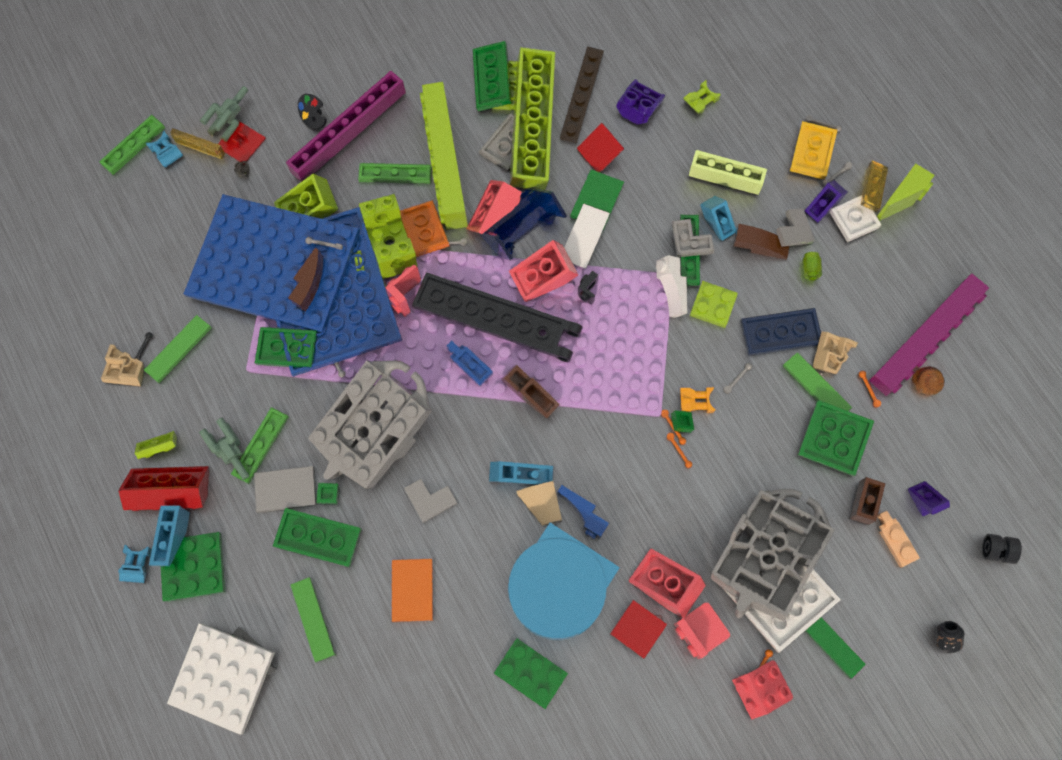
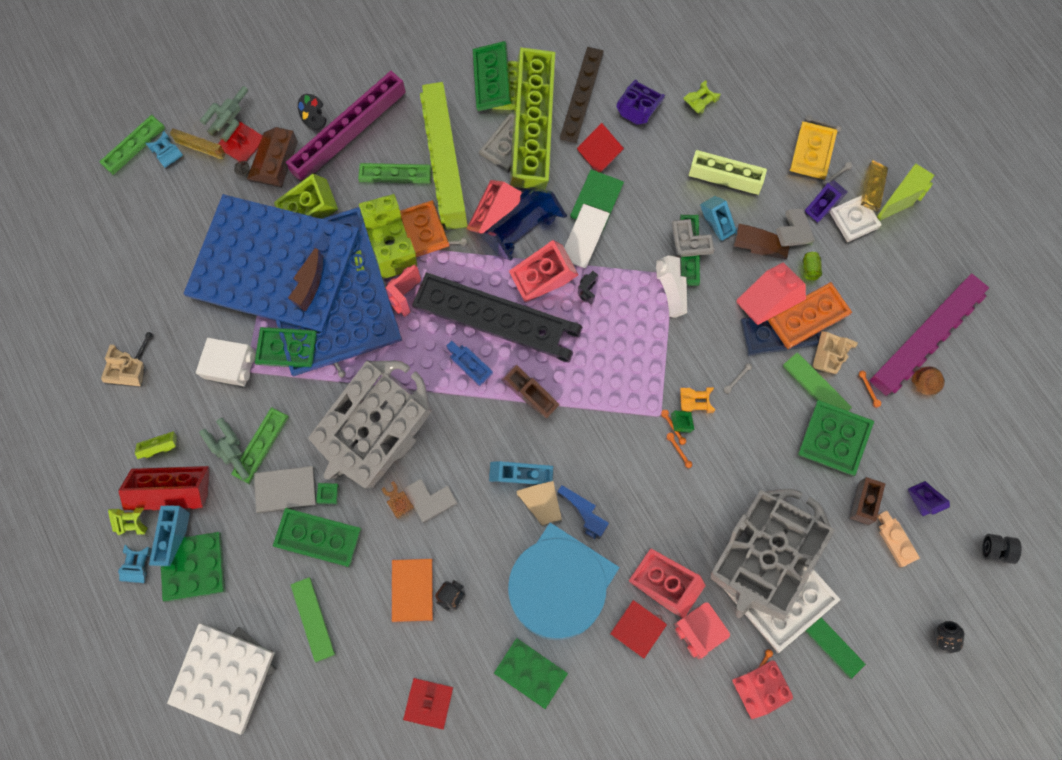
bright green tile [144,315,212,383] -> none
light grey hinge [305,237,343,250] -> none
lime plate [690,281,738,328] -> none
none -> lime piece [108,508,148,535]
none -> white brick [196,338,256,387]
none -> reddish brown slope [247,127,298,188]
none -> clear orange plate [381,481,414,519]
none -> red piece [403,678,454,730]
none -> black head [435,580,465,612]
none -> coral slope [736,262,806,325]
none -> orange tile [768,282,852,350]

